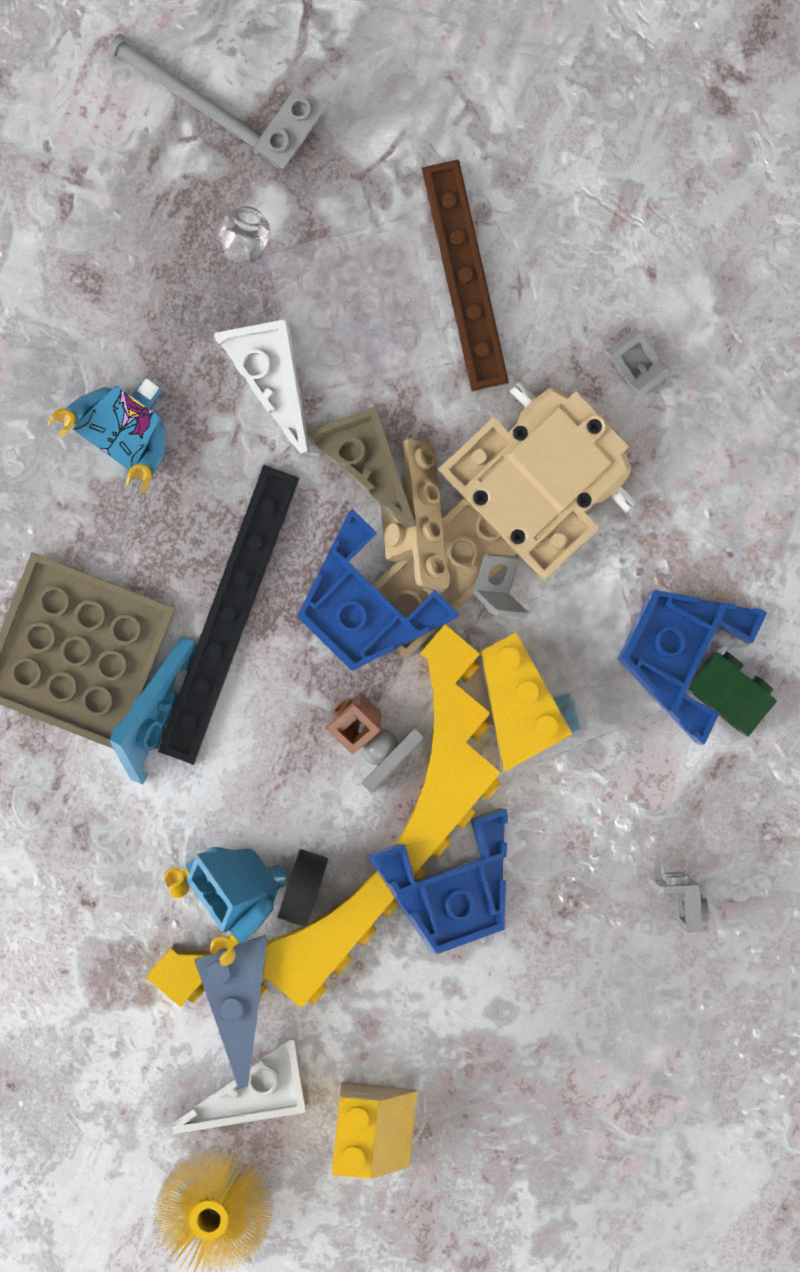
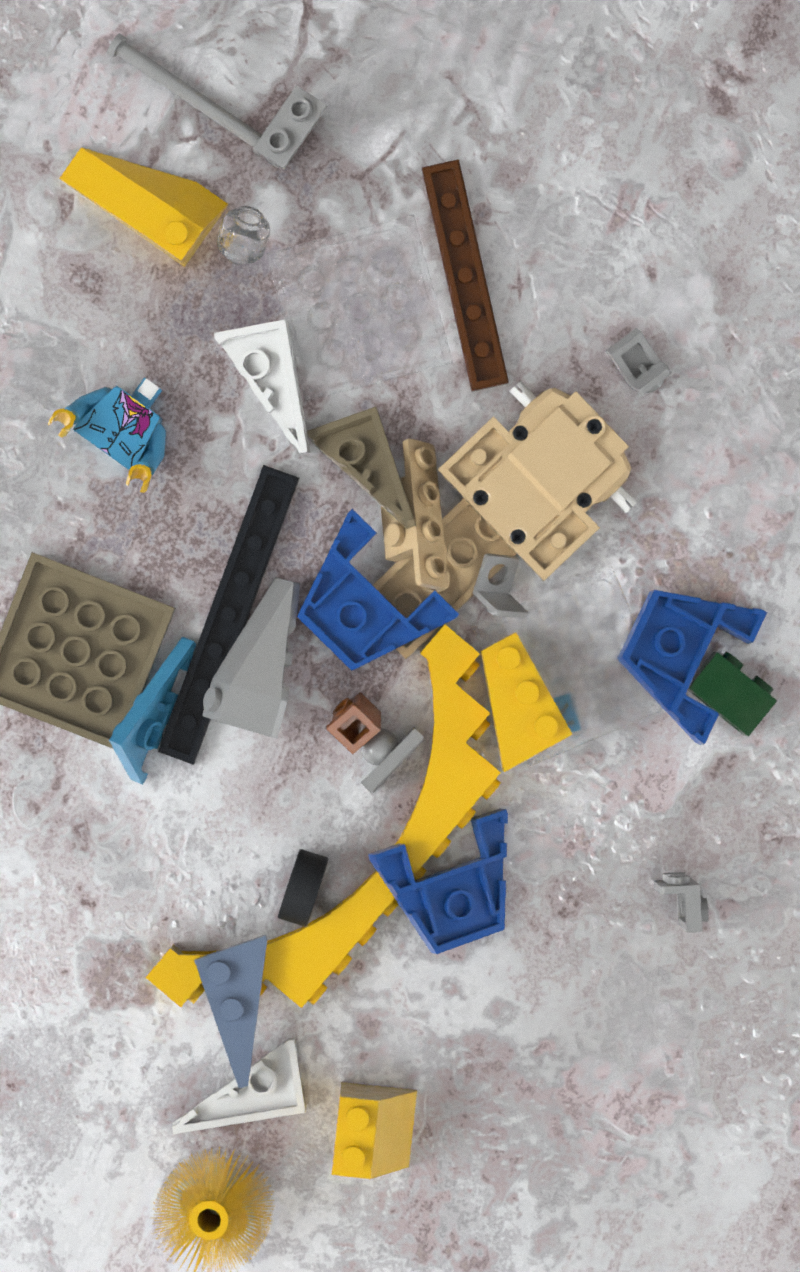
dark azure torso [164,847,286,966] -> none
none -> yellow wedge [59,147,228,267]
none -> light grey wedge [202,577,300,738]

